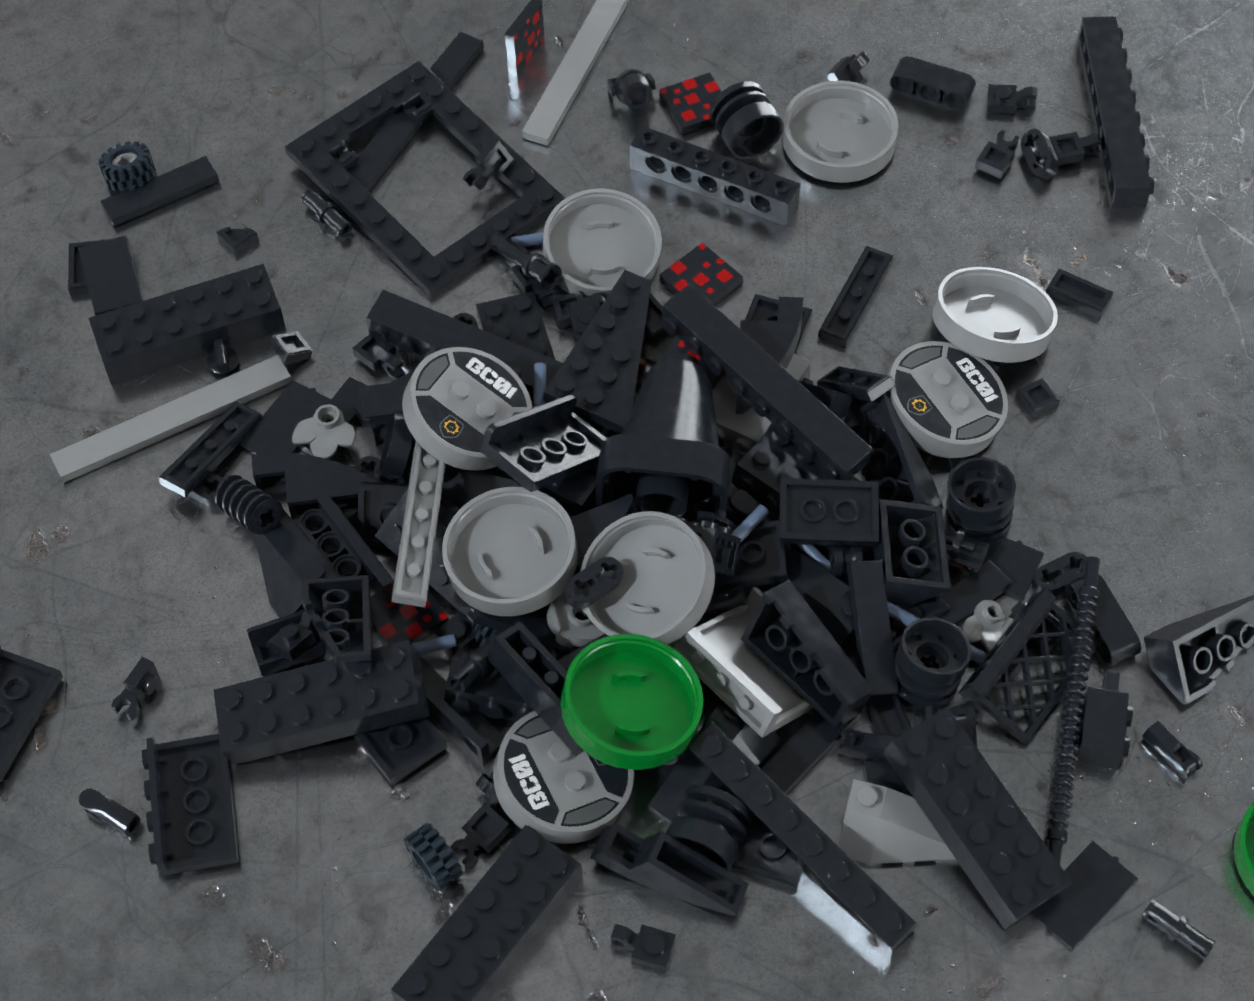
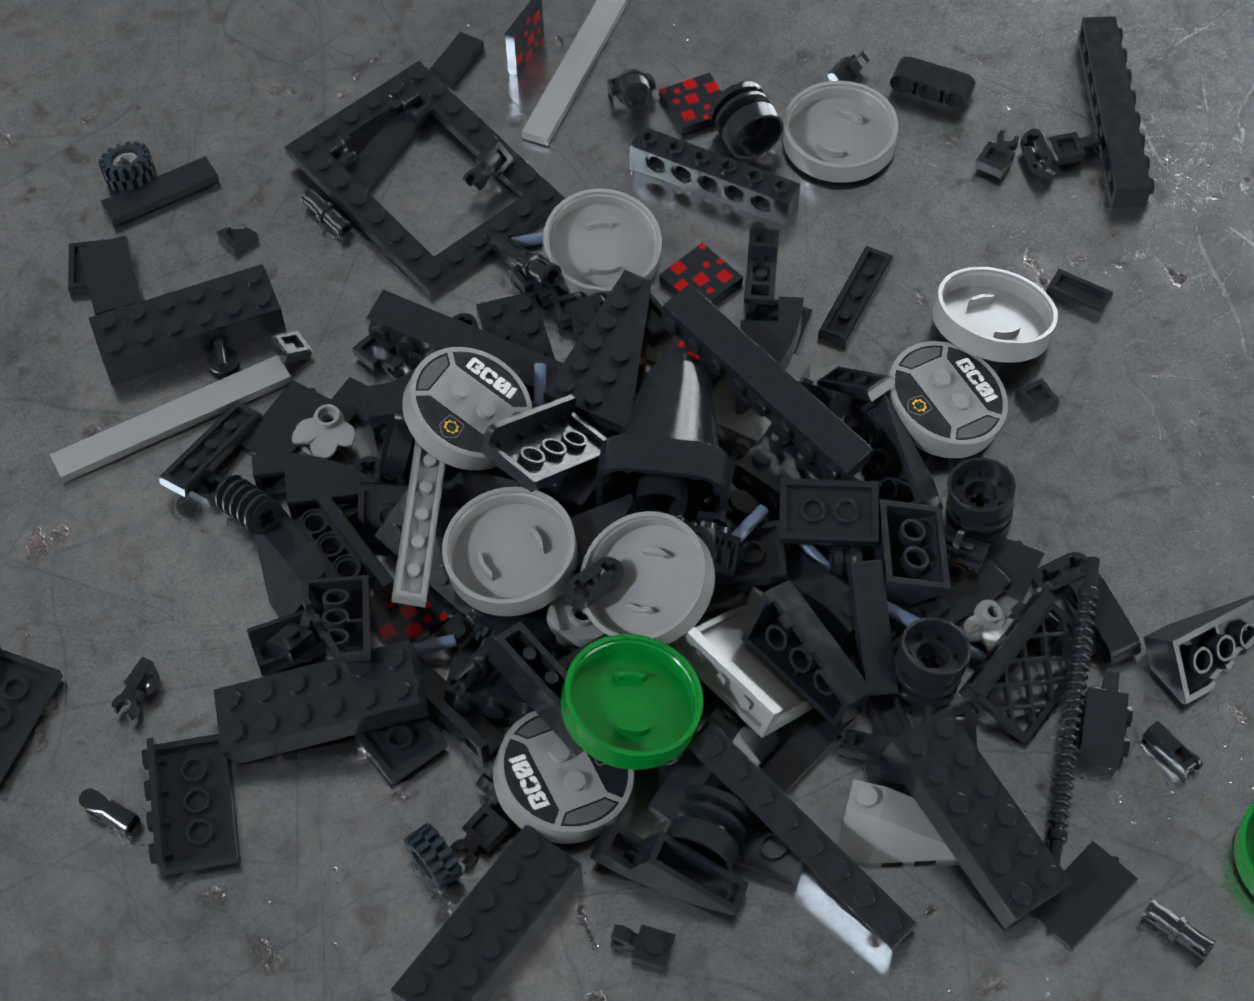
black plate [987,84,1037,114] -> none
none -> black slope [744,228,779,305]

